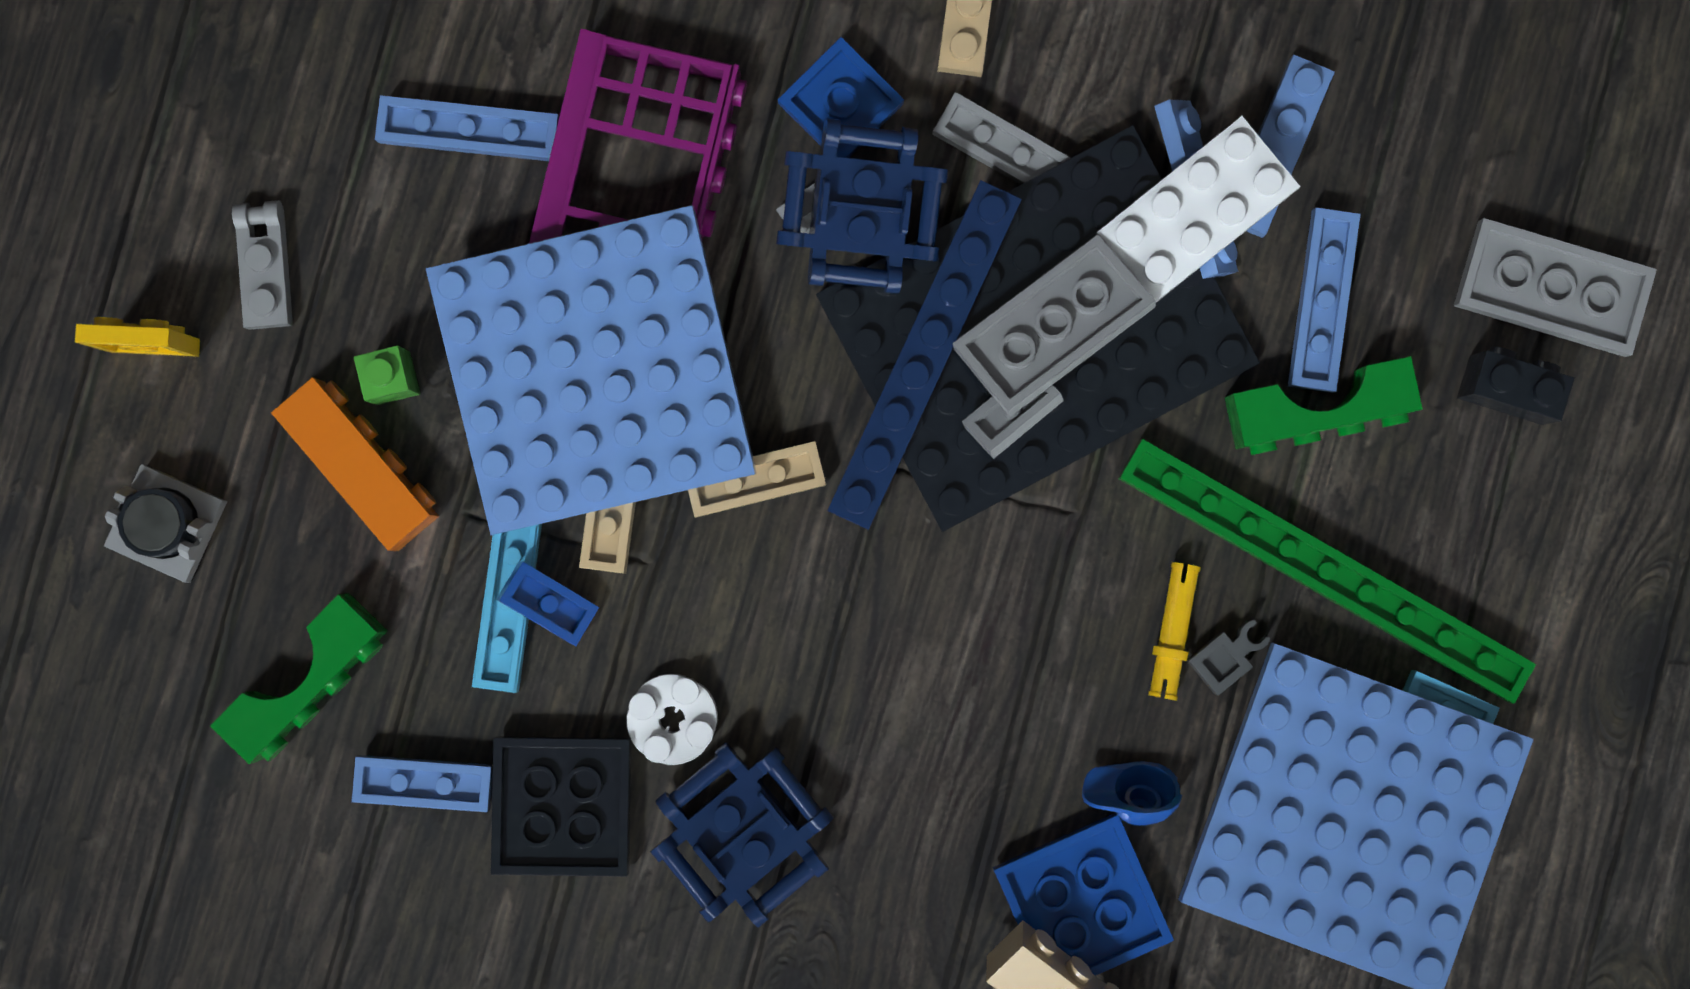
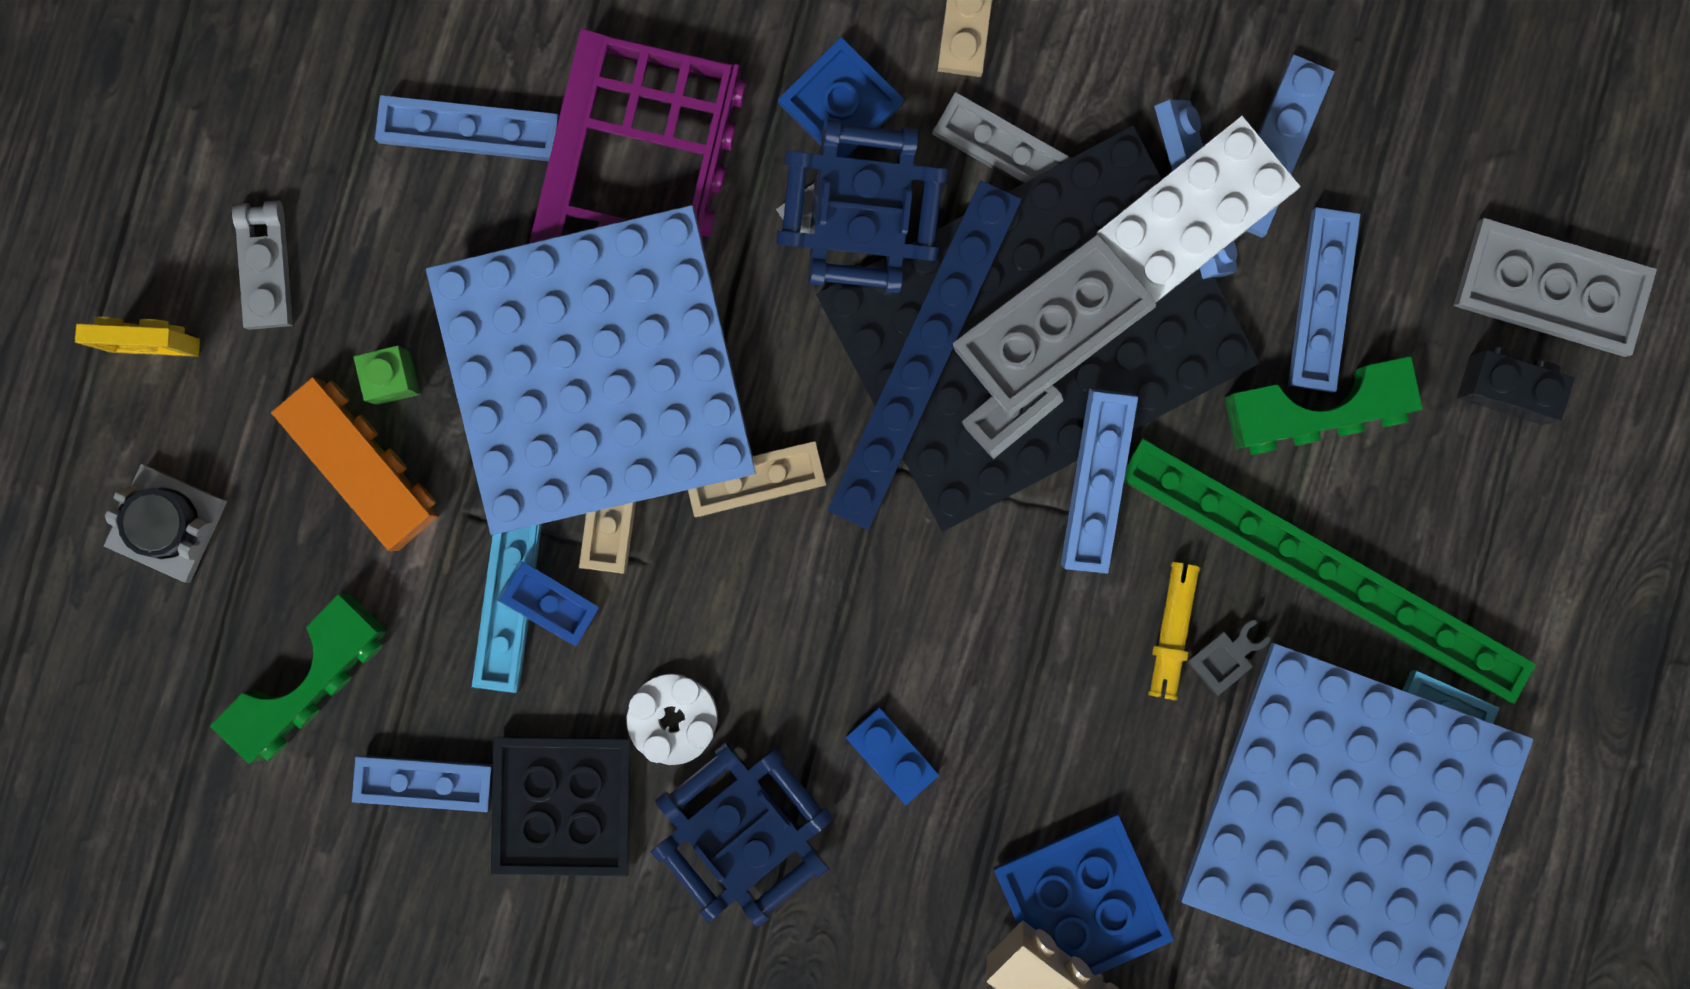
blue cap [1082,761,1182,826] -> none
none -> blue plate [846,707,939,805]
none -> medium blue plate [1061,389,1138,574]

